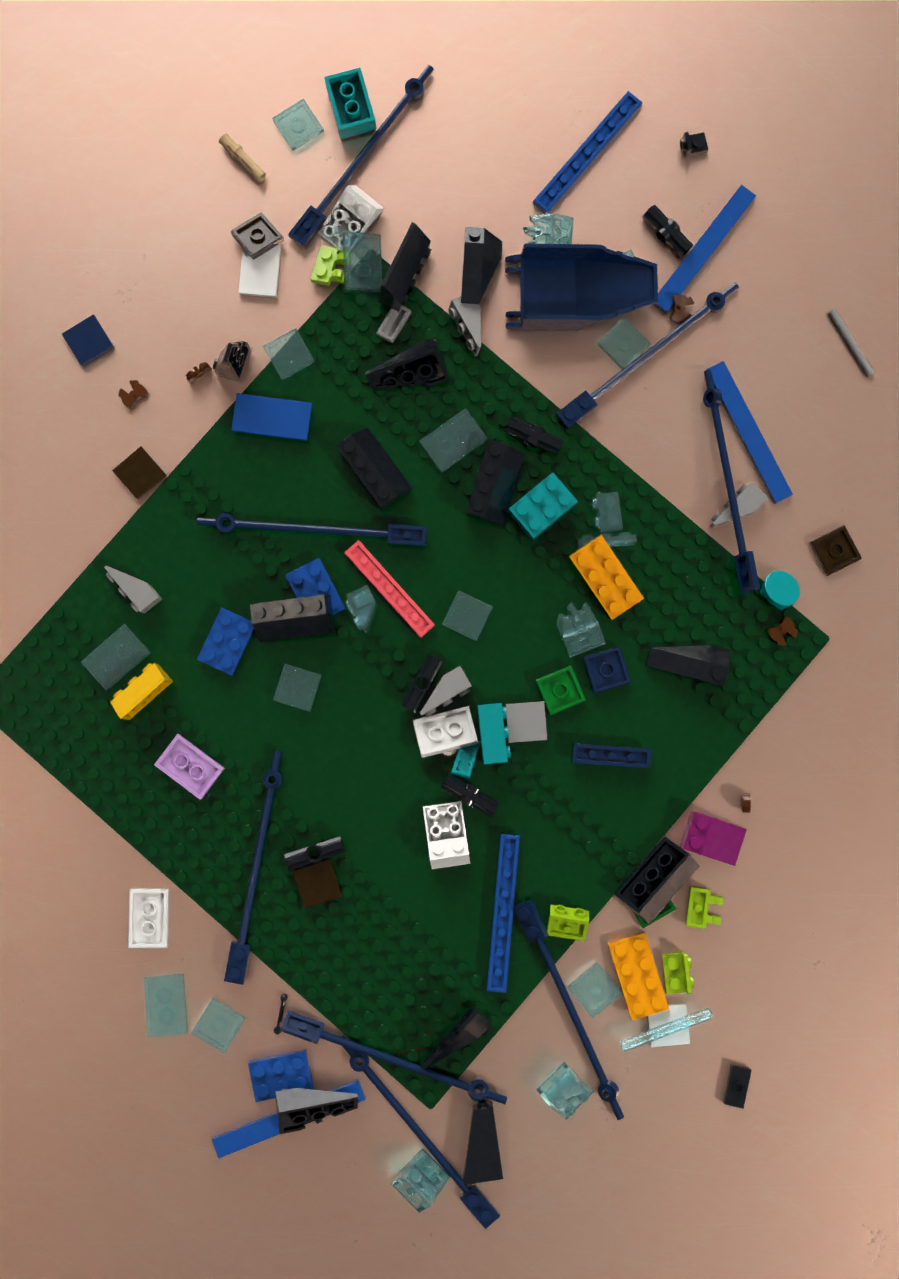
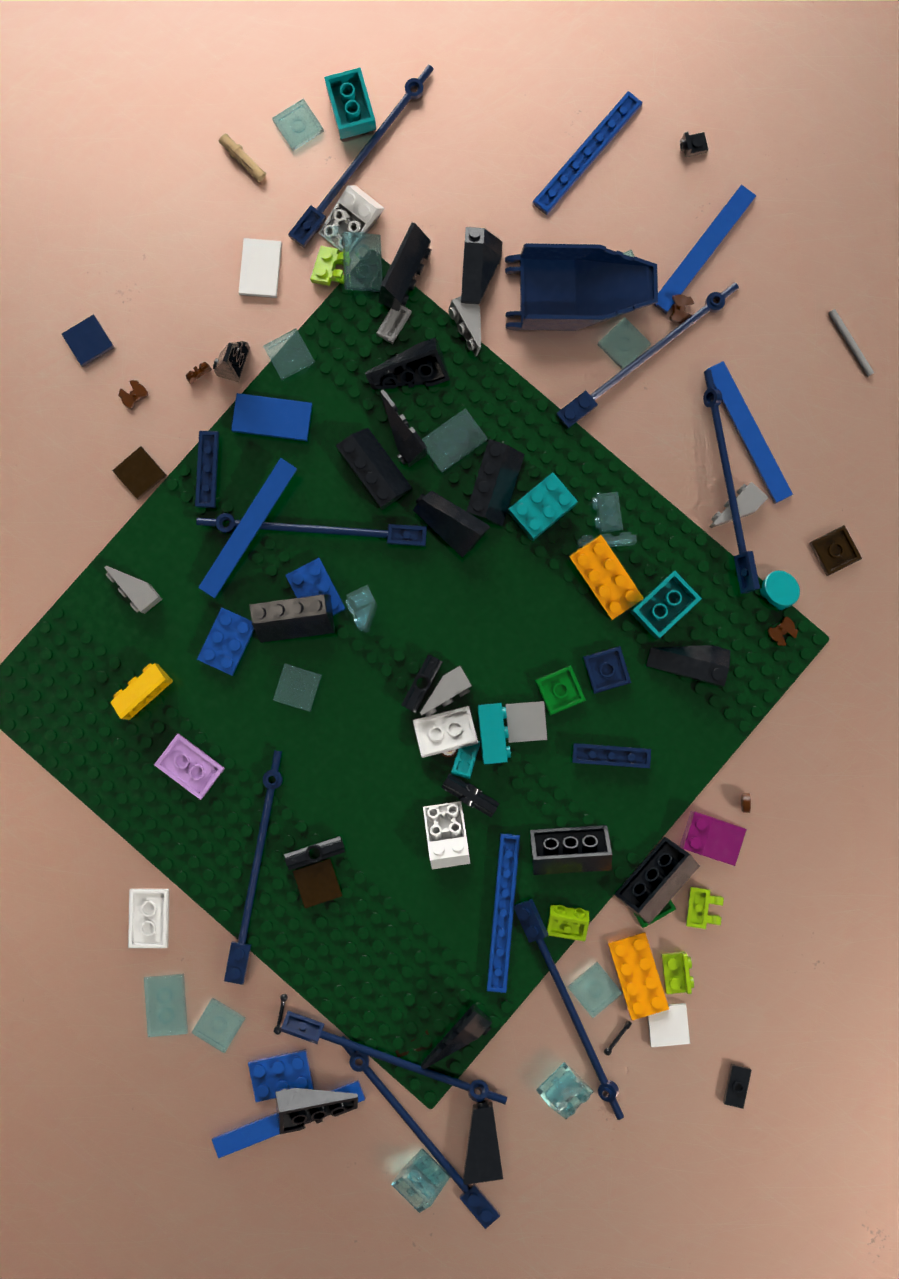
clear light blue tile [81,624,151,691] -> none
tile [231,212,284,260] -> none
coral tile [344,540,435,638] -> none
clear light blue tile [442,590,493,641] -> none
black piece [505,416,564,456] -> none
clear light blue plate [523,213,574,244] -> none
clear light blue plate [556,602,606,658] -> none
clear light blue axle [620,1008,713,1052] -> none
black piece [642,205,693,257] -> none
none -> dark blue plate [195,431,219,508]
none -> blue tile [198,458,297,598]
none -> black wedge [380,389,428,468]
none -> black slope [413,491,490,558]
none -> black slope [530,825,612,875]
none -> black hinge [604,1021,632,1056]
none -> teal brick [630,571,702,640]

